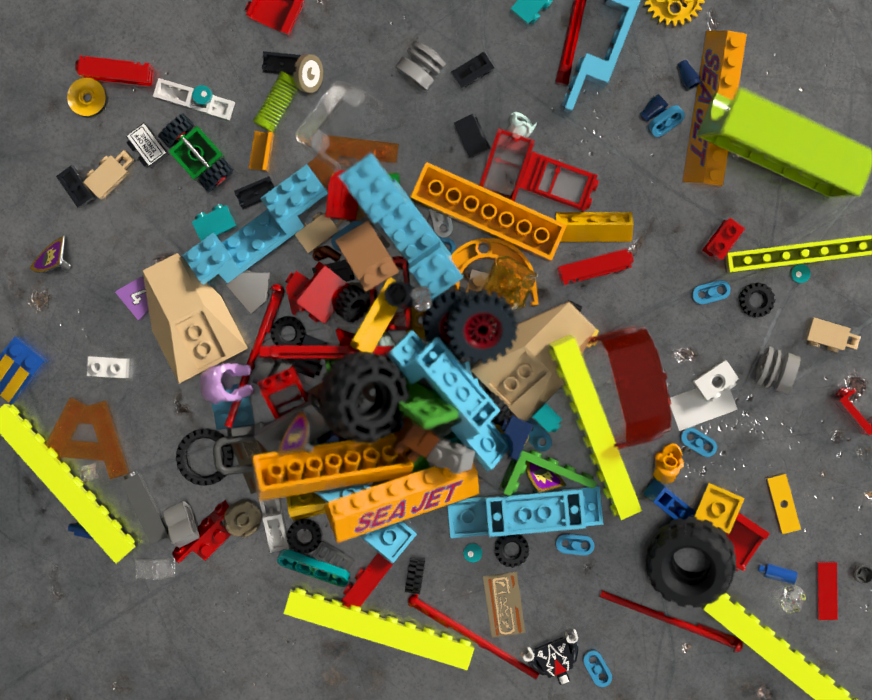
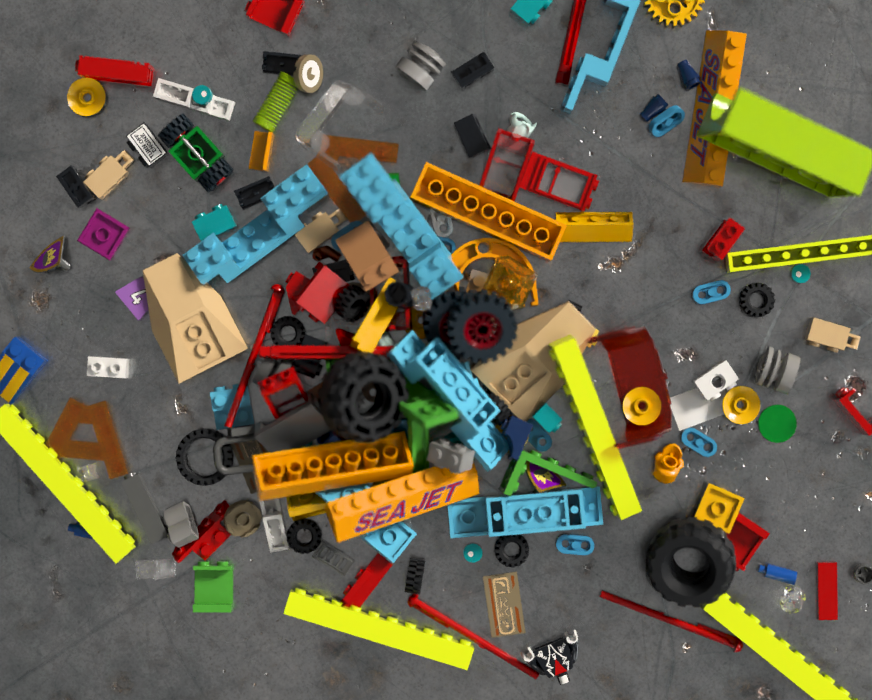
lavender hair [200,363,254,405] -> none
light grey slope [226,270,270,314] -> none
teal beam [277,549,350,587] -> none
shield [278,411,314,455] -> none
red window [325,170,358,221] -> none
reddish brown hips [391,415,440,463] -> none
red door [557,249,634,286] -> none
dark azure plate [583,650,612,687] -> none
blue slope [643,479,696,520] -> none
yellow tile [766,474,801,534] -> none
none -> magenta tile [77,208,130,261]
none -> bright green panel [193,561,233,613]
none -> yellow dish [623,387,661,425]
none -> yellow dish [722,386,760,424]
none -> green piece [758,405,797,443]

